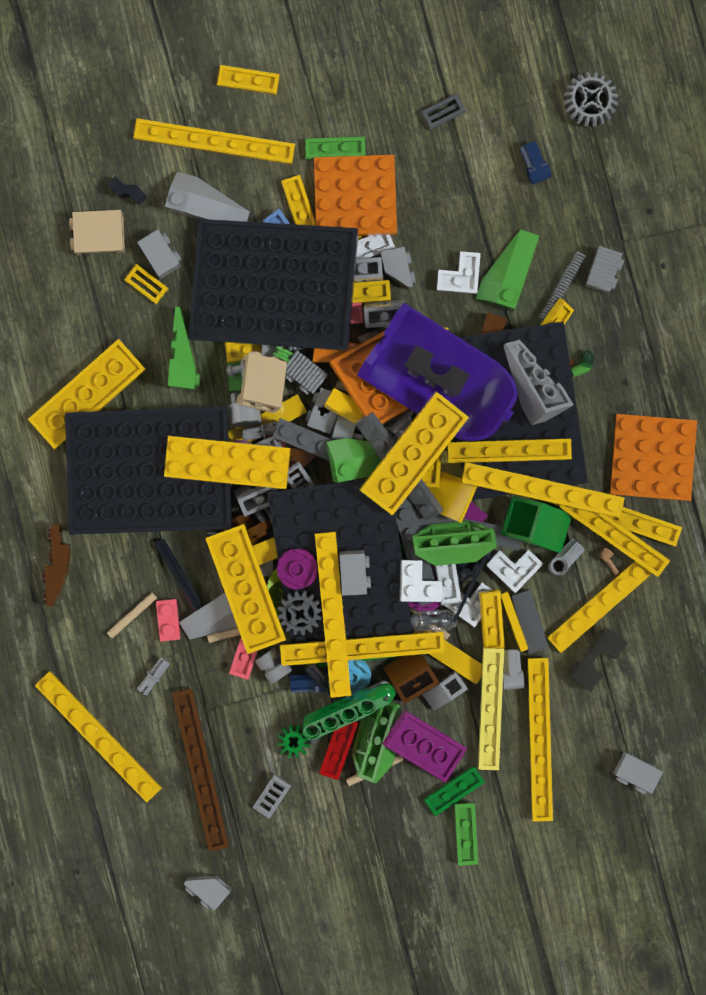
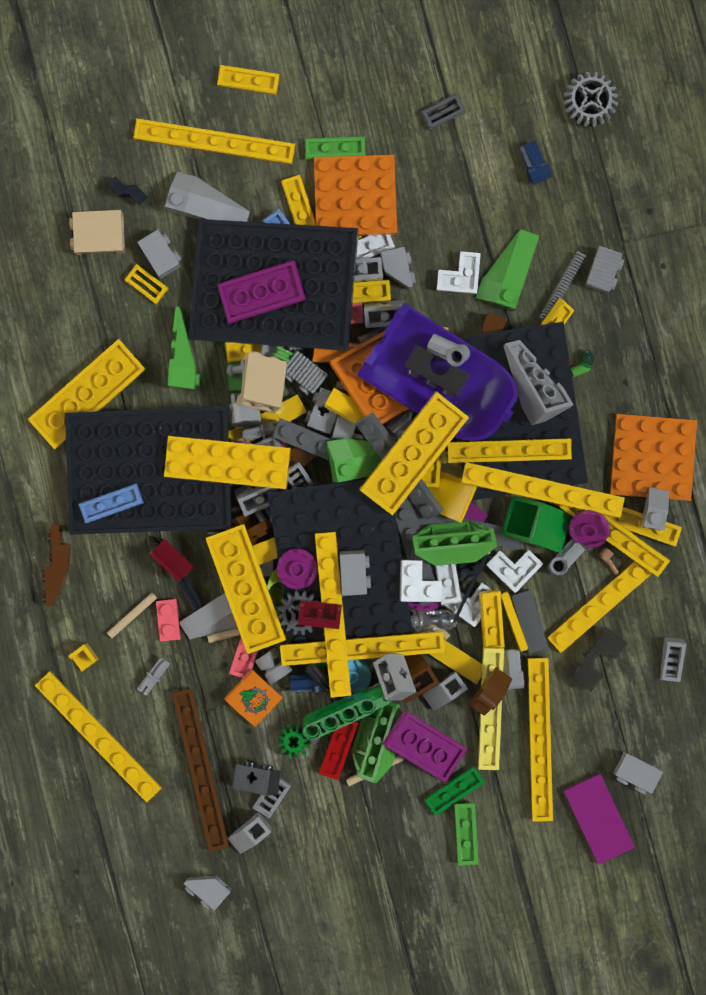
none -> yellow panel [68,643,99,671]
none -> medium blue tile [79,484,144,523]
none -> dark red panel [149,539,194,582]
none -> magenta tile [217,260,306,324]
none -> orange slope [224,669,283,727]
none -> light grey slope [227,812,272,854]
none -> black brick [233,760,281,796]
none -> dark red hinge [298,600,342,629]
none -> light grey brick [373,654,416,700]
none -> light grey piece [427,334,470,366]
none -> reddish brown brick [468,667,512,716]
none -> magenta tile [563,773,635,865]
none -> magenta tile [569,510,610,547]
none -> light grey slope [640,487,669,531]
none -> light grey slope [660,637,687,682]

